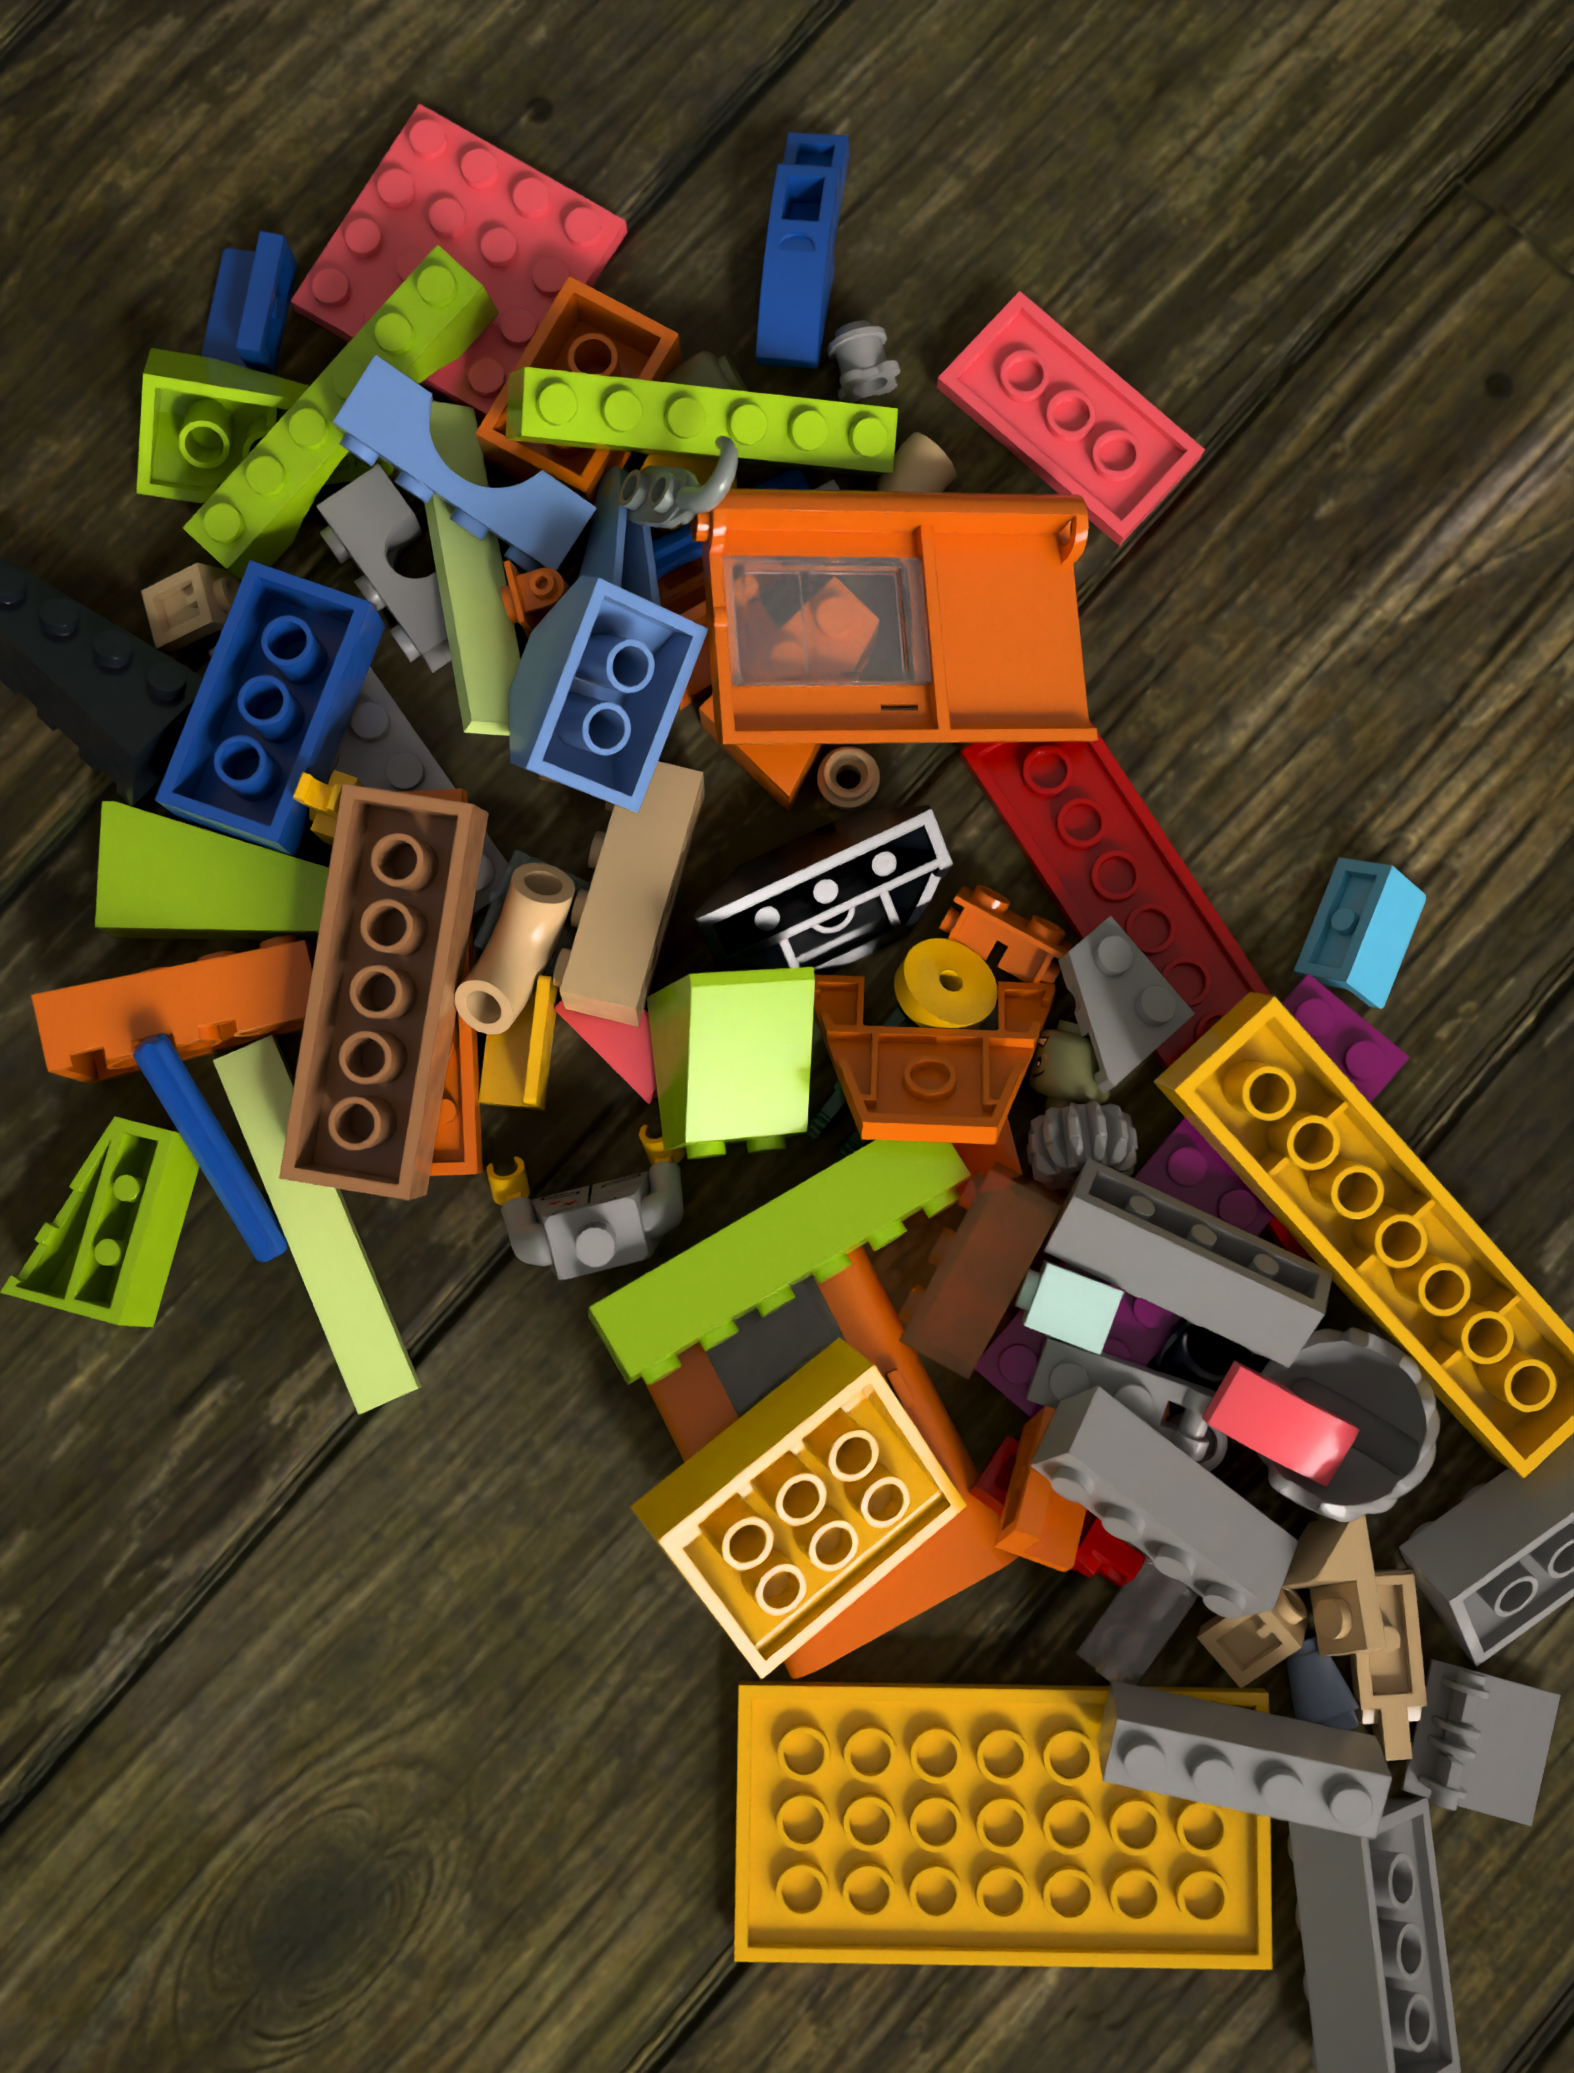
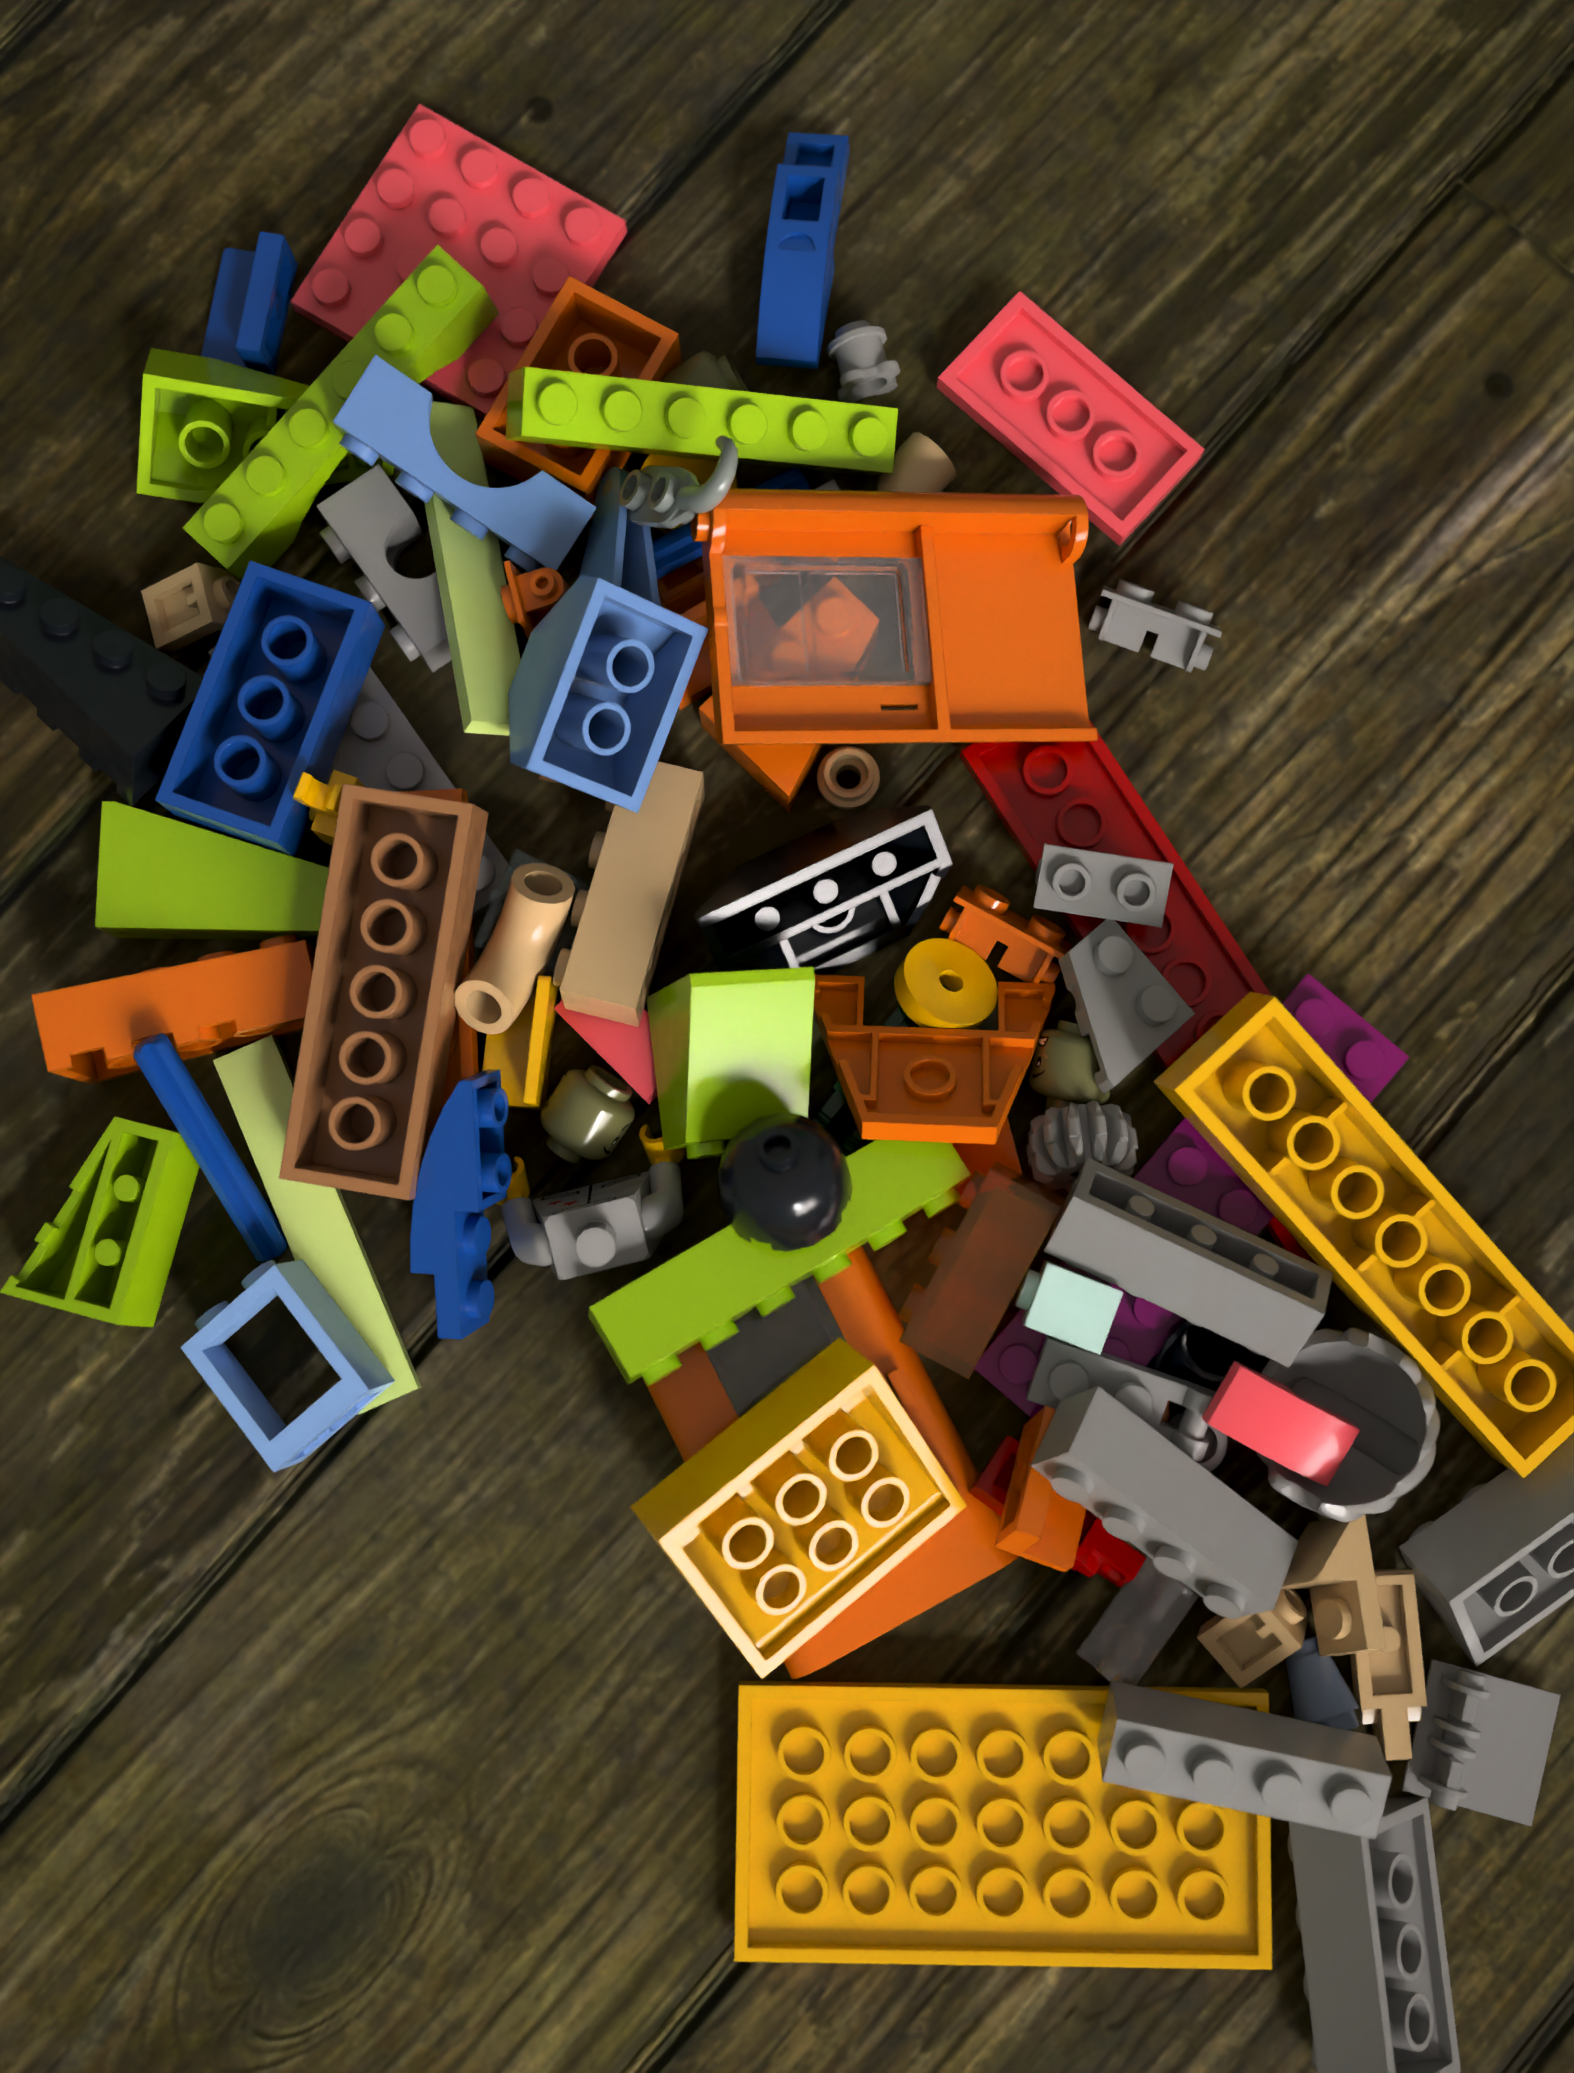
medium azure panel [1293,857,1426,1009] -> none
none -> light blue window [180,1259,395,1473]
none -> blue slope [410,1069,512,1340]
none -> olive head [539,1065,635,1163]
none -> black cylinder [717,1113,853,1252]
none -> light grey hinge [1033,843,1174,928]
none -> light grey hinge [1088,579,1222,672]

